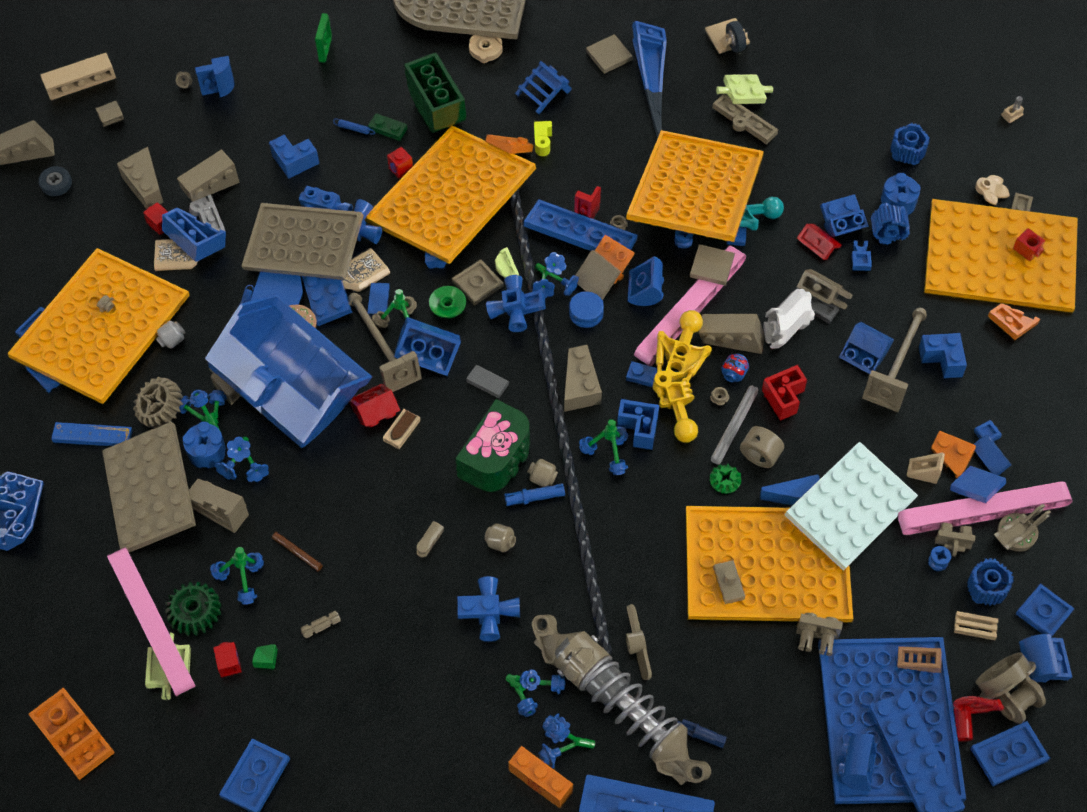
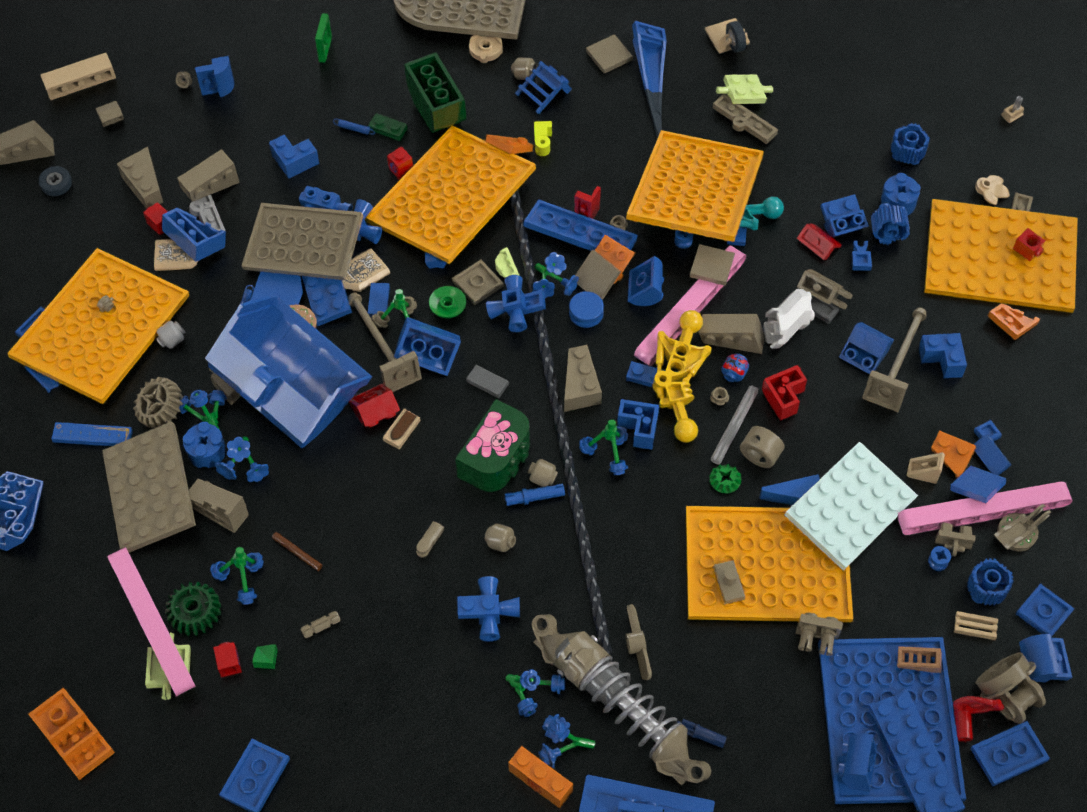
none -> dark tan head [511,57,538,80]

